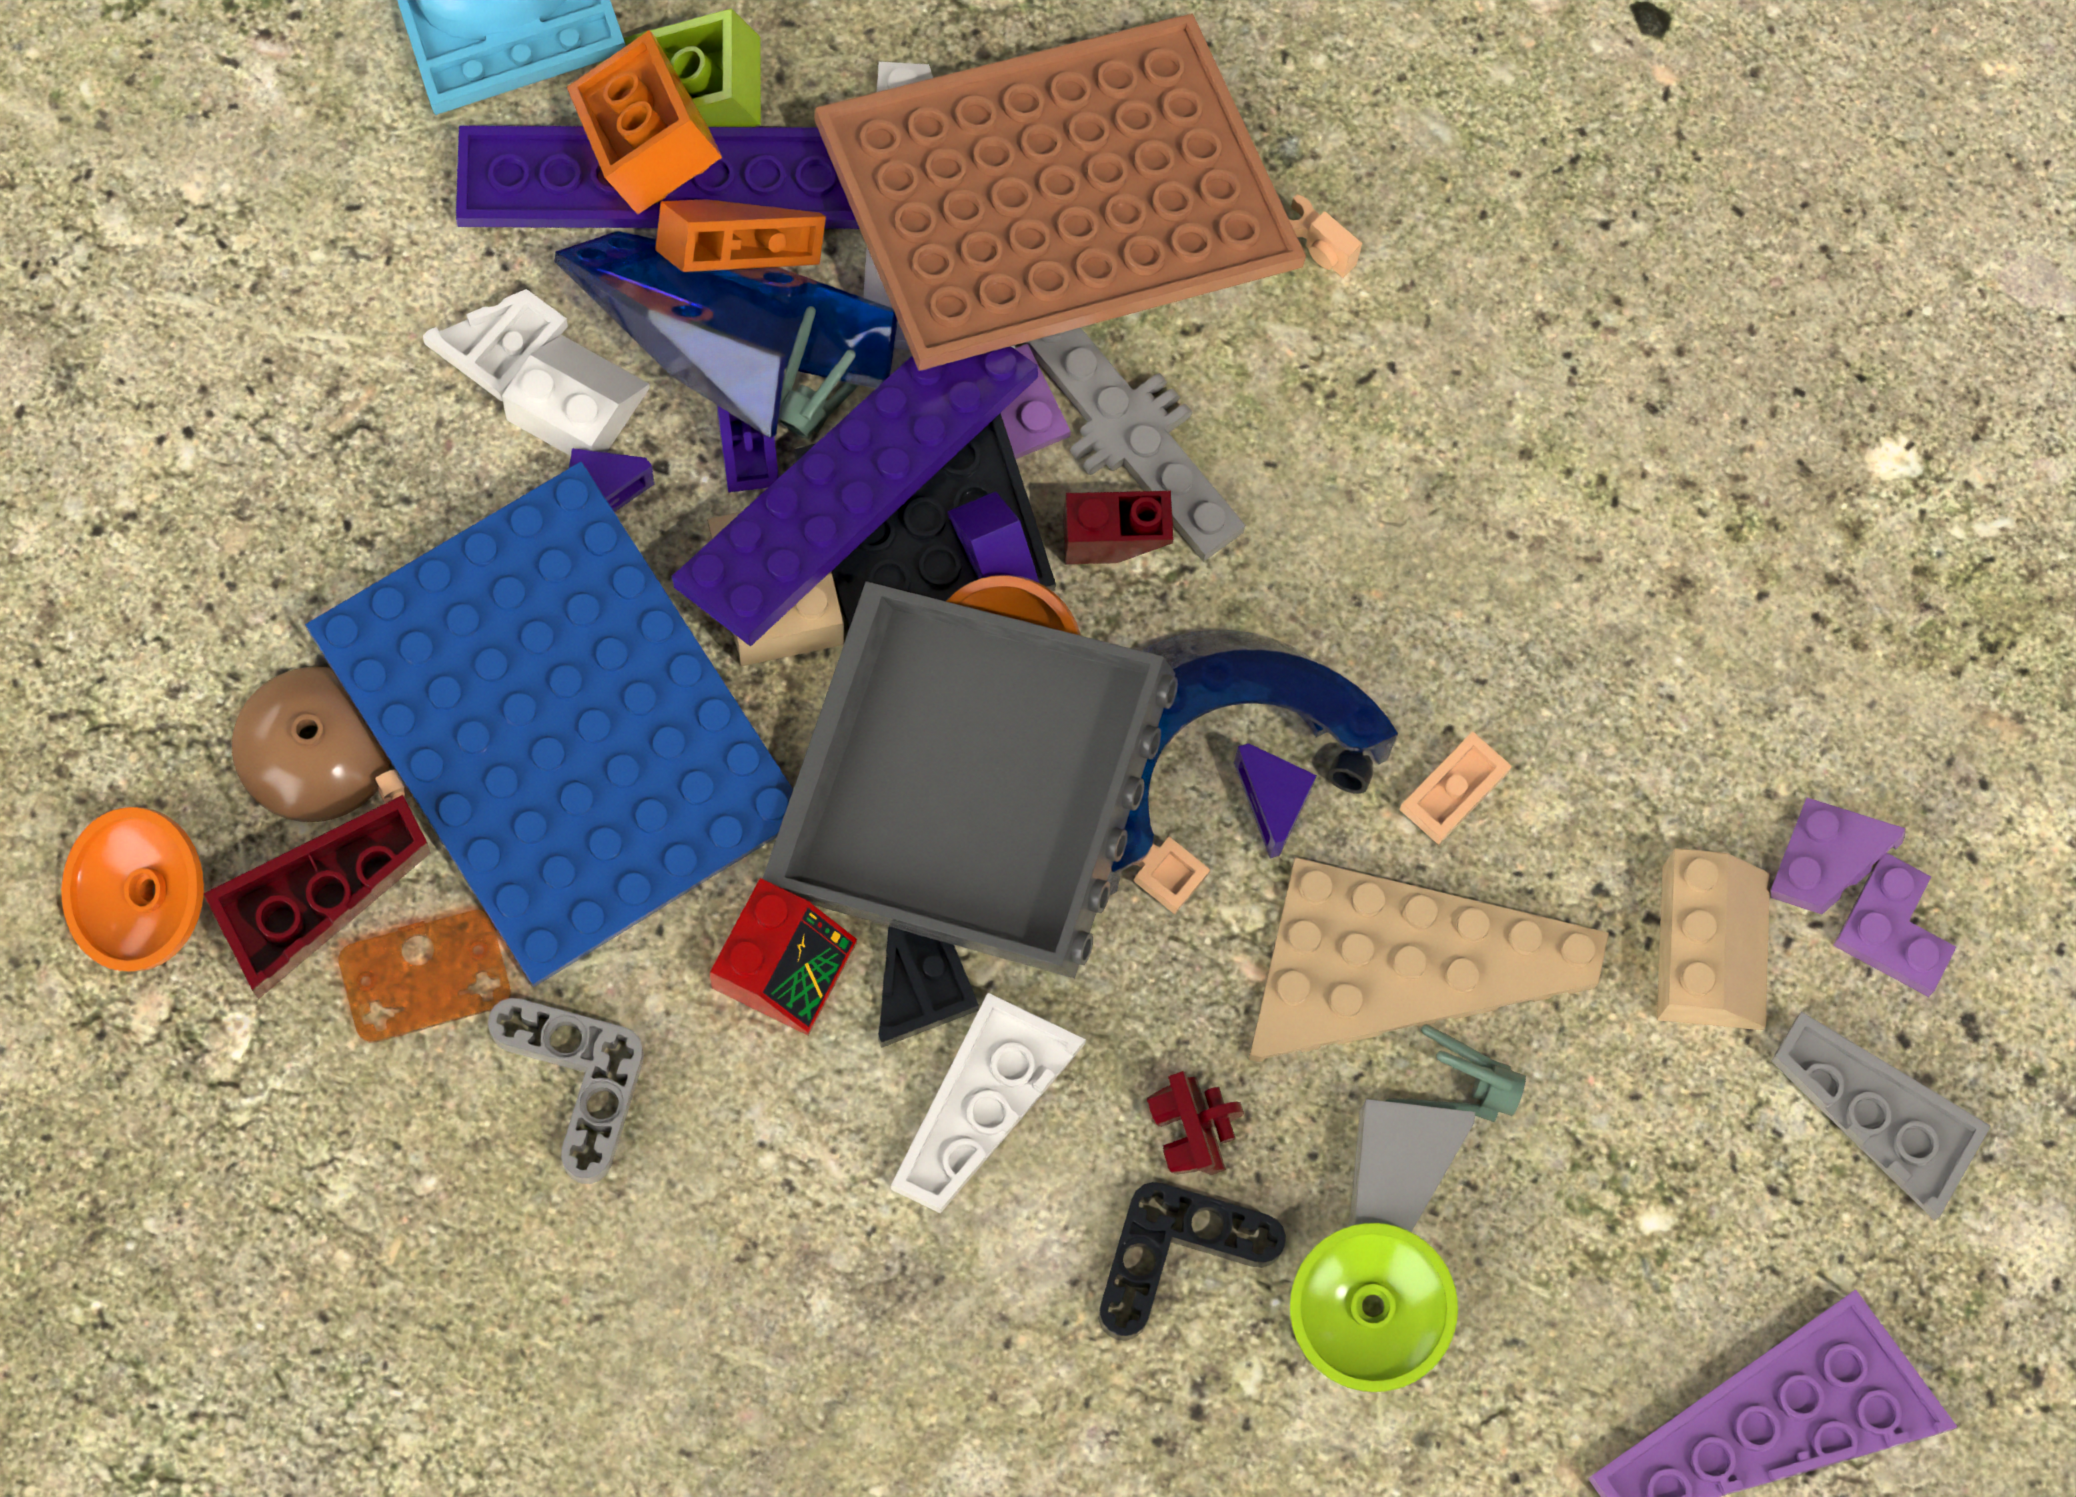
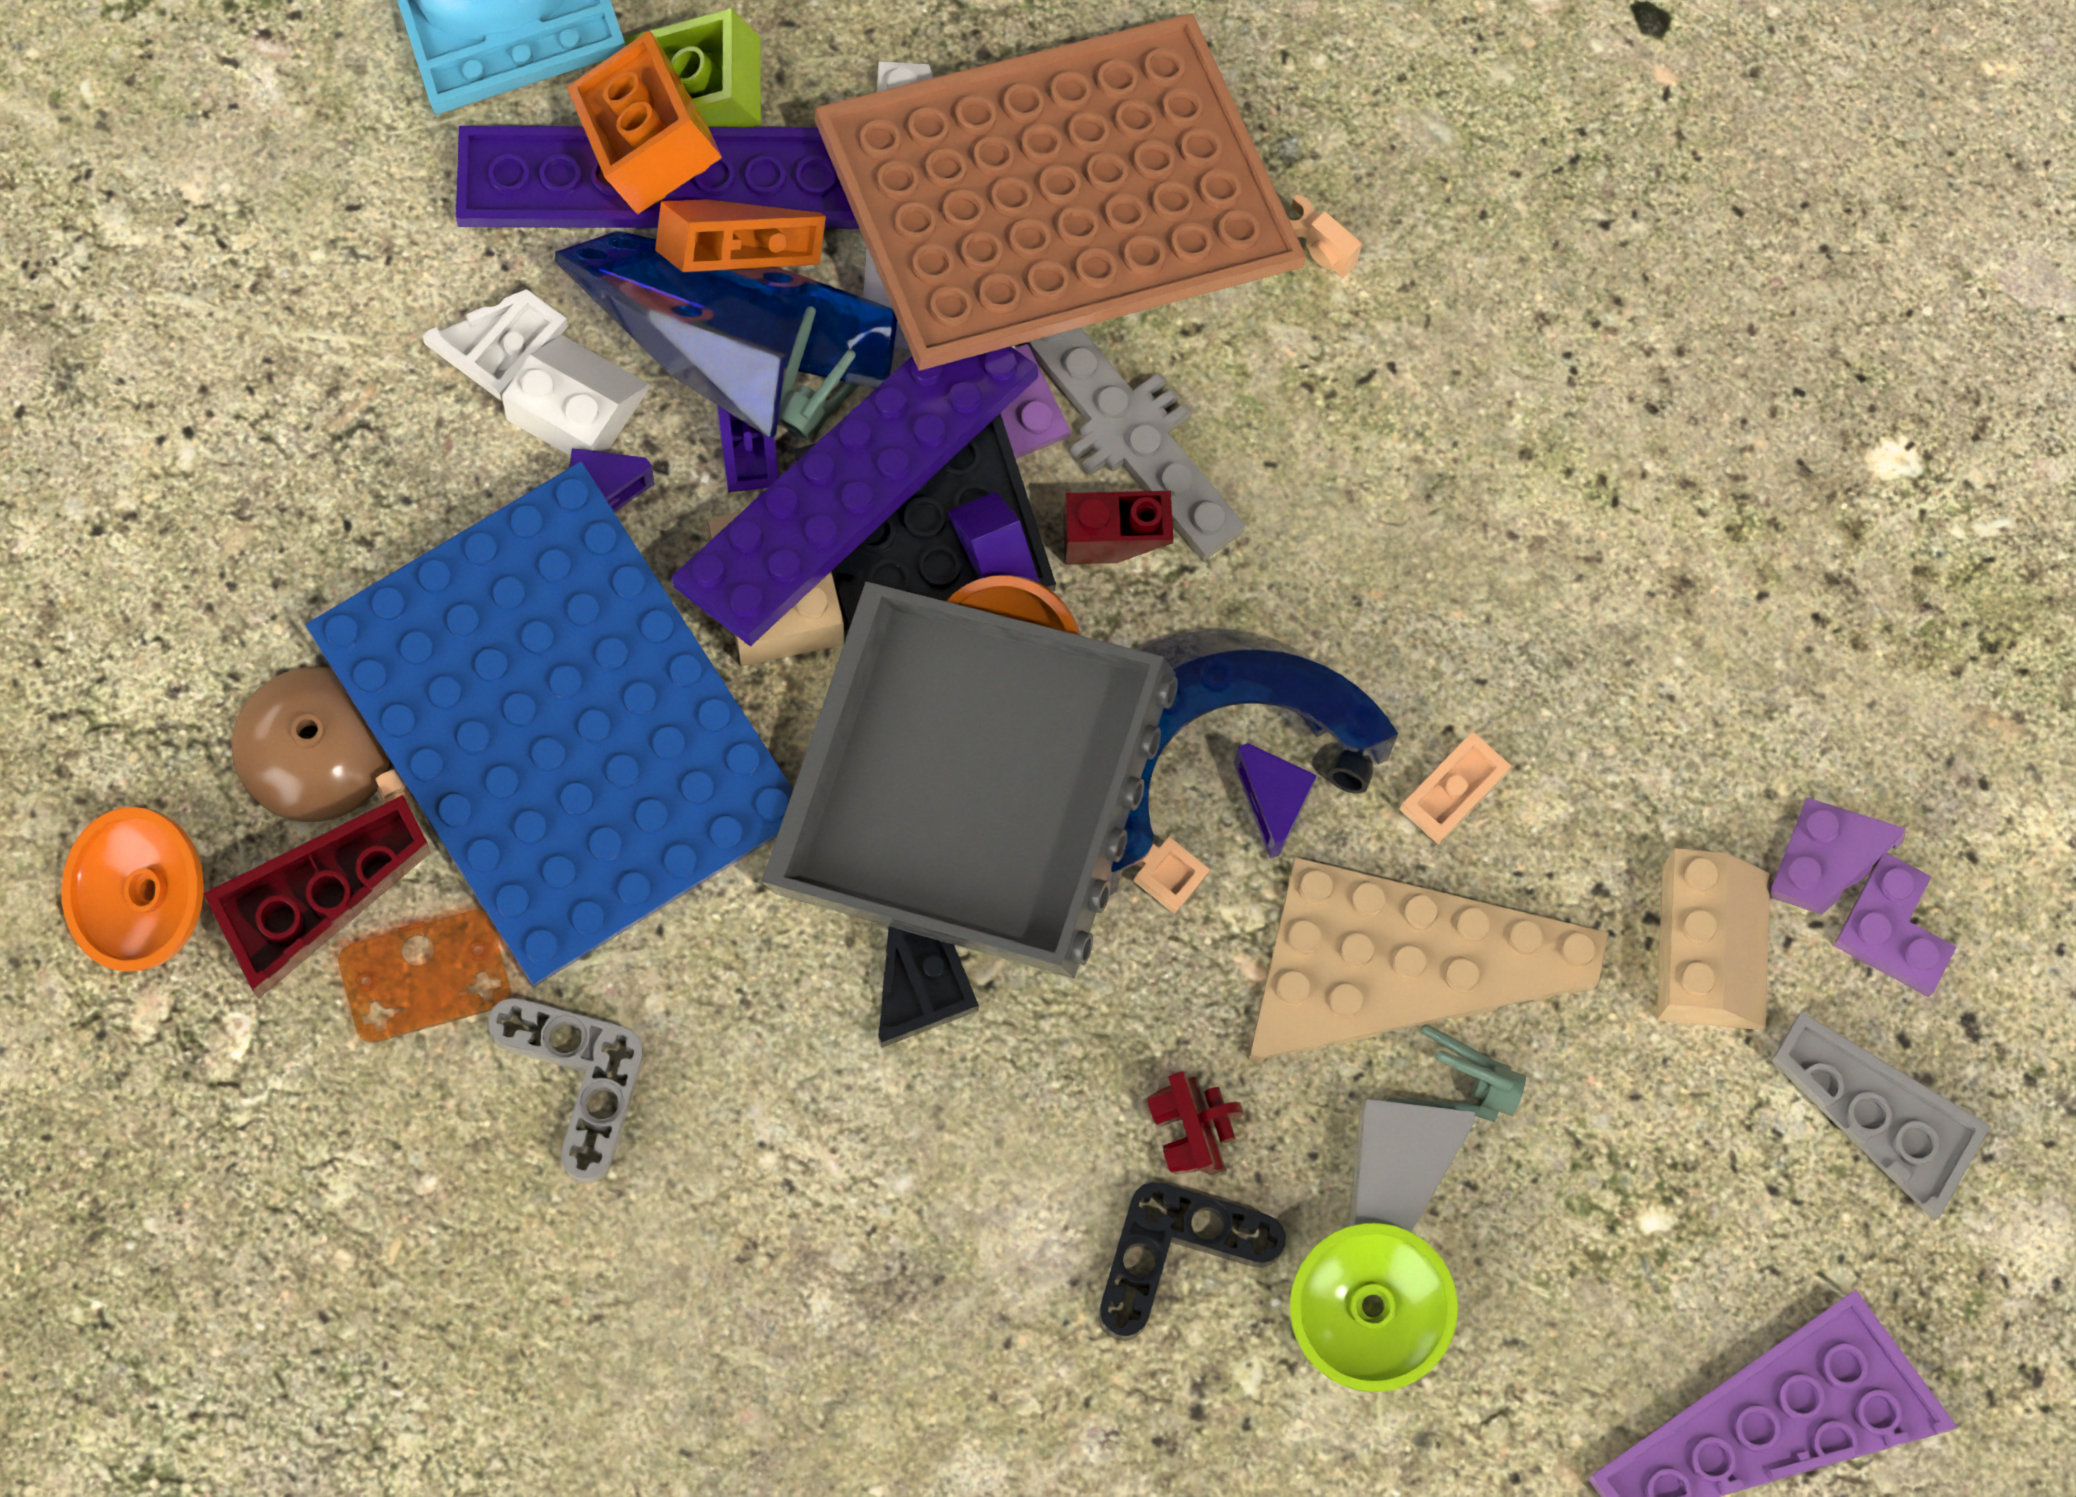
red slope [710,878,857,1036] -> none
white wing [891,993,1086,1213] -> none

